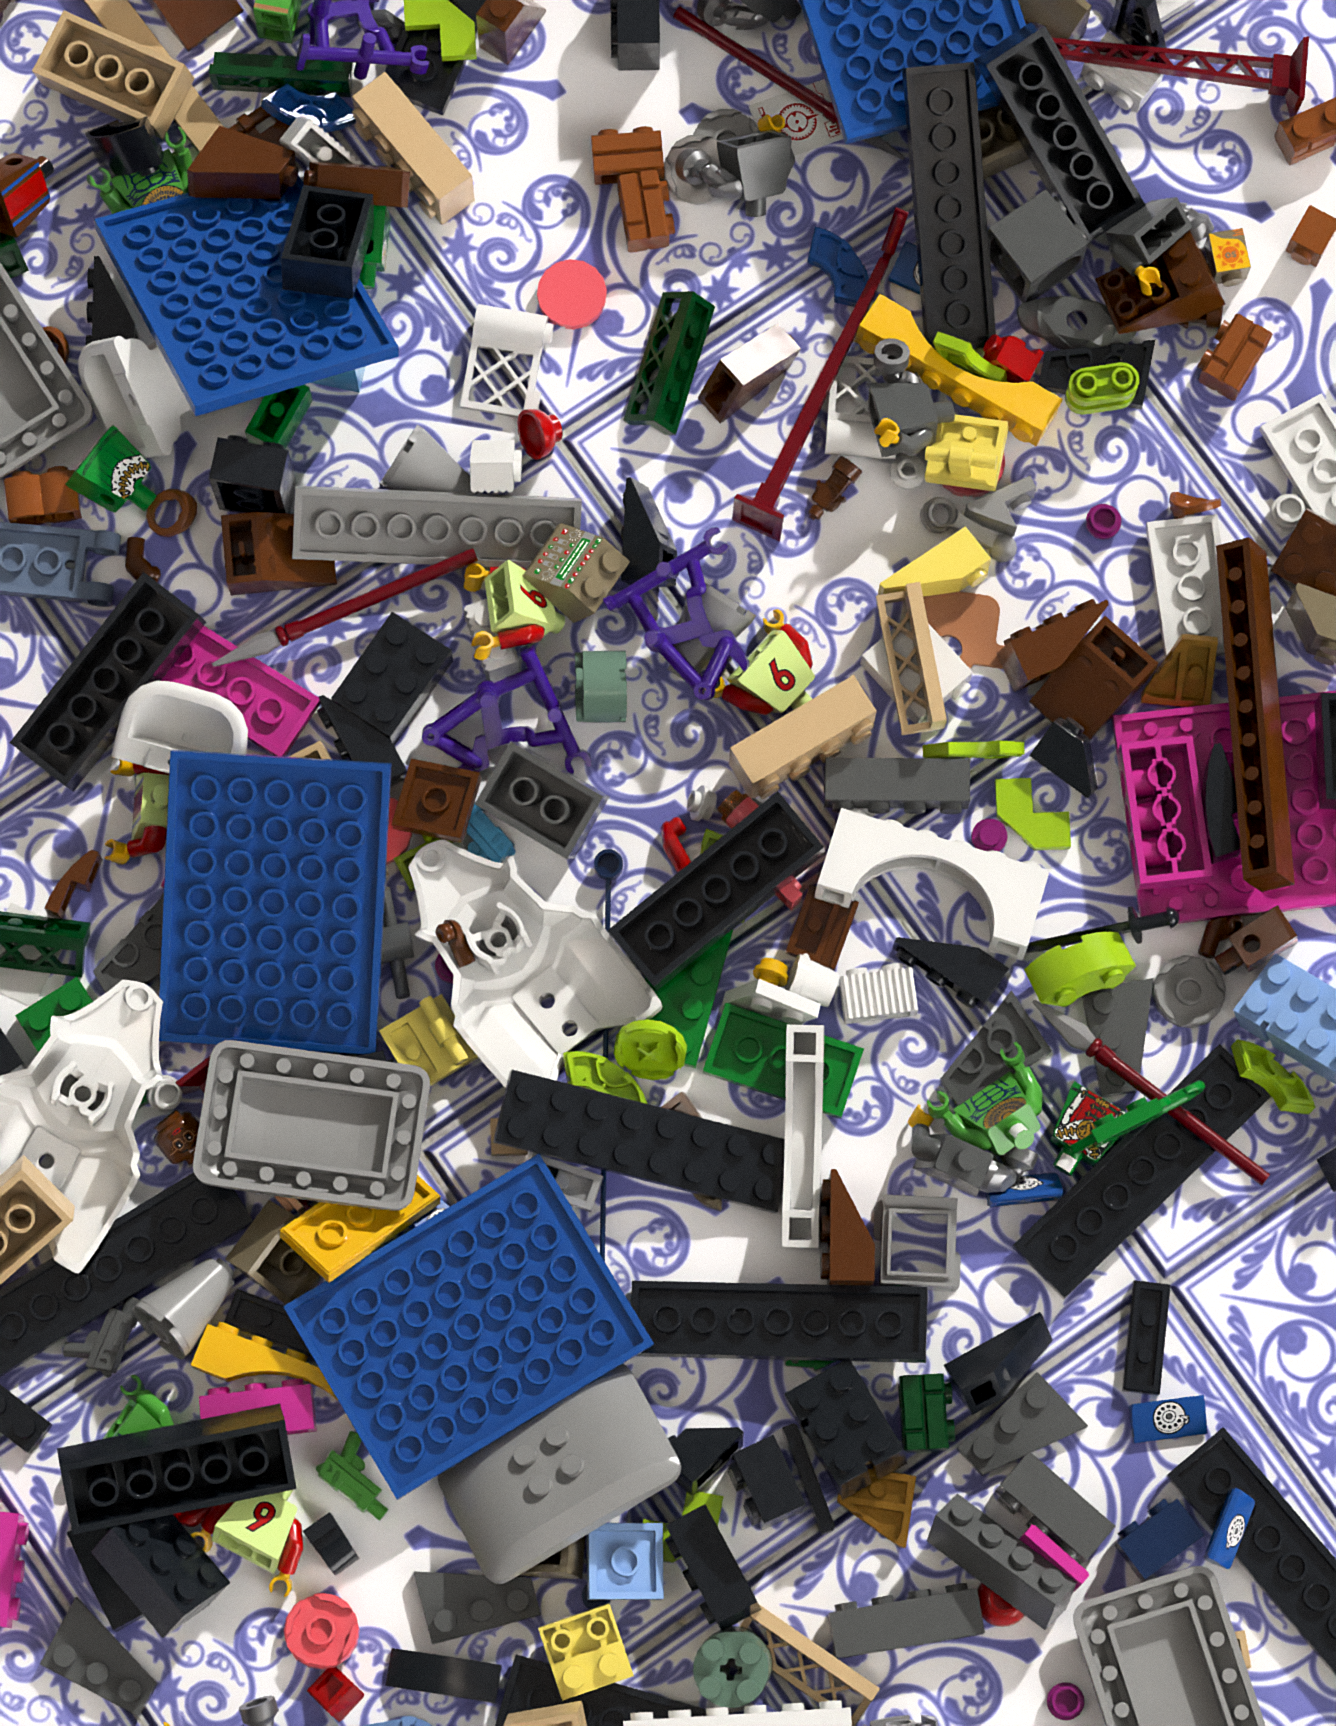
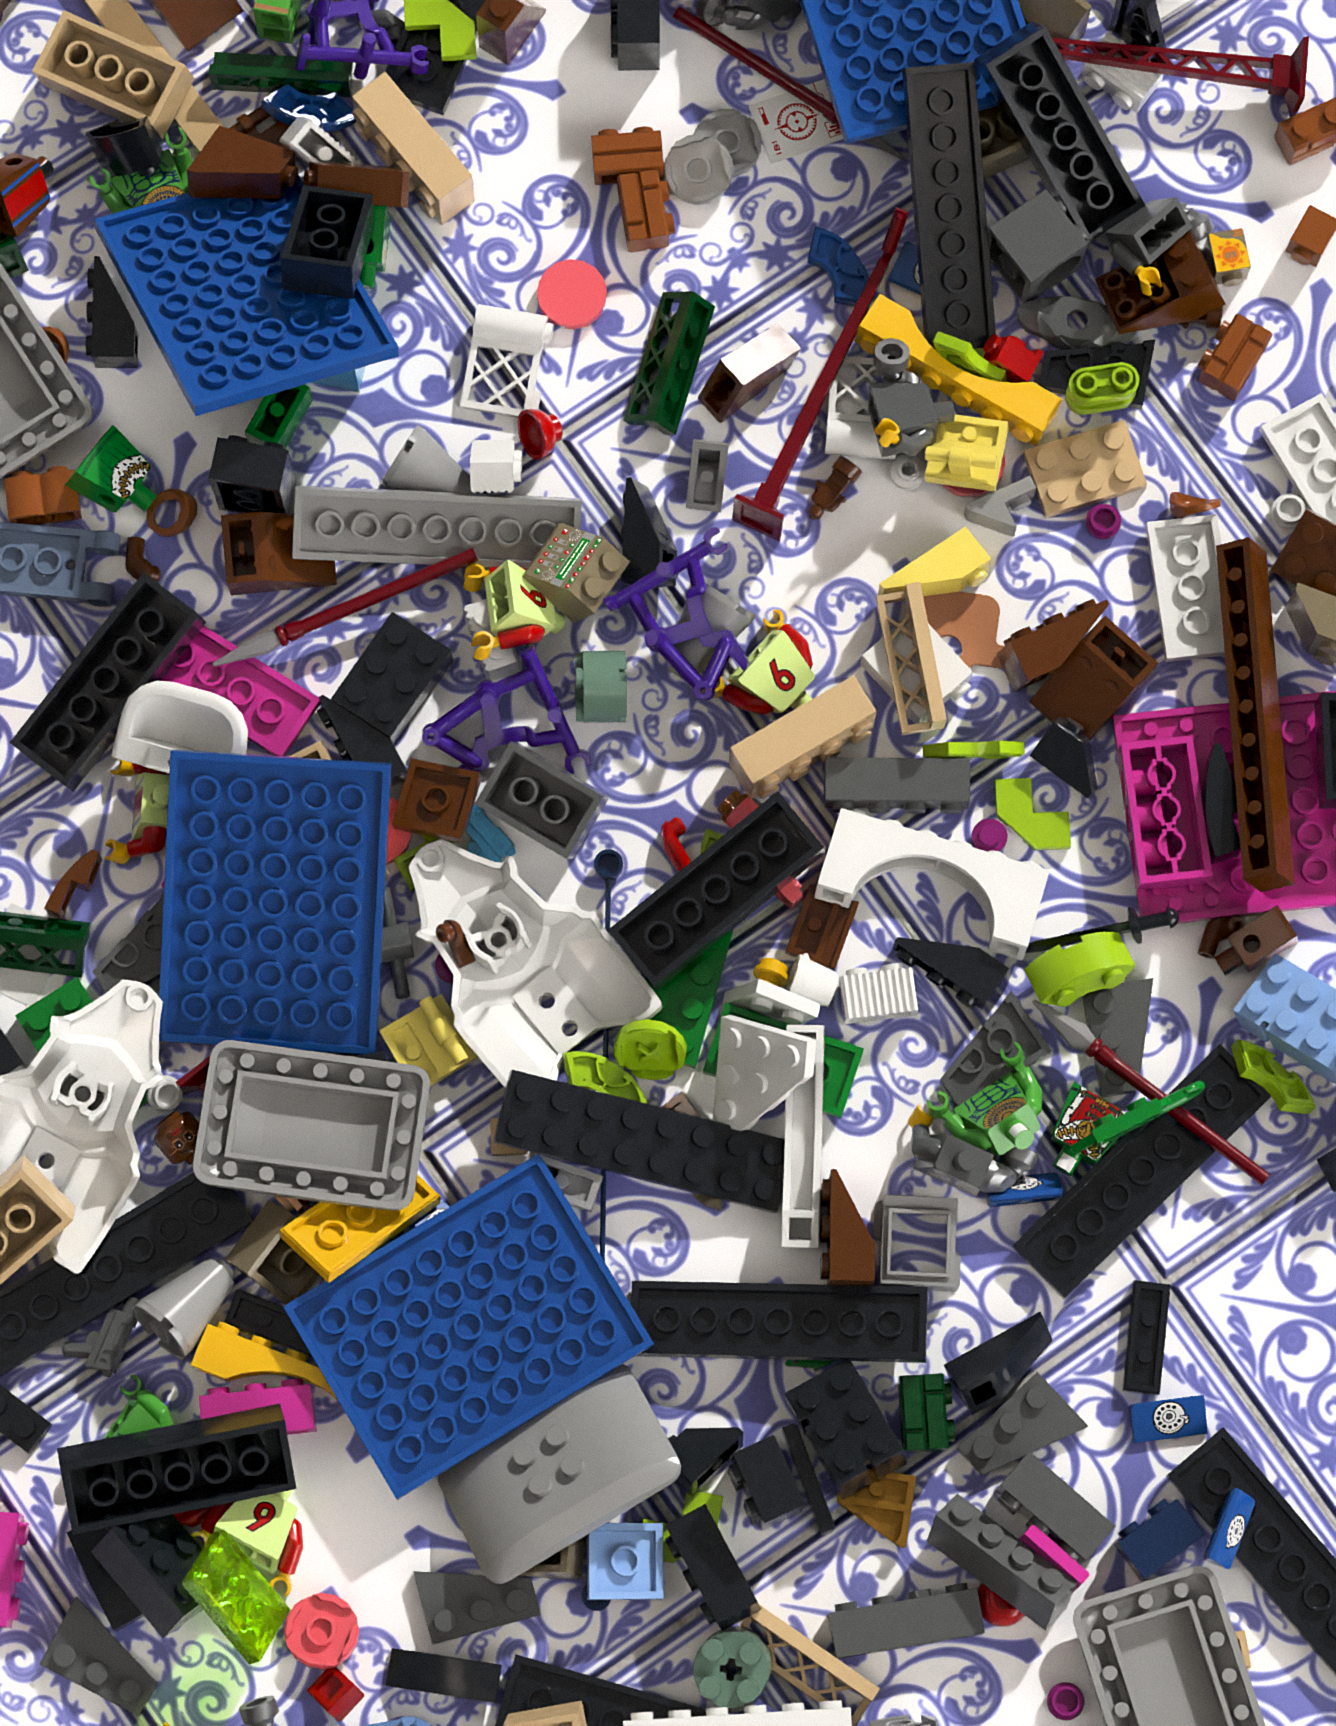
white piece [78,336,191,459] -> none
black leg [303,1512,360,1576] -> none
bright green piece [316,1431,389,1521] -> none
light yellow plate [538,1603,634,1701] -> none
dark grey torso [675,114,795,217] -> none
white plate [686,785,717,821] -> none
light grey piece [920,497,1017,562] -> none
pearl gold wing [1141,634,1218,707] -> none
light grey tile [1153,955,1226,1028] -> none
none -> clear neon green plate [182,1529,291,1665]
none -> light grey slope [686,439,729,513]
none -> white plate [712,1015,816,1131]
none -> tan plate [1023,420,1147,519]

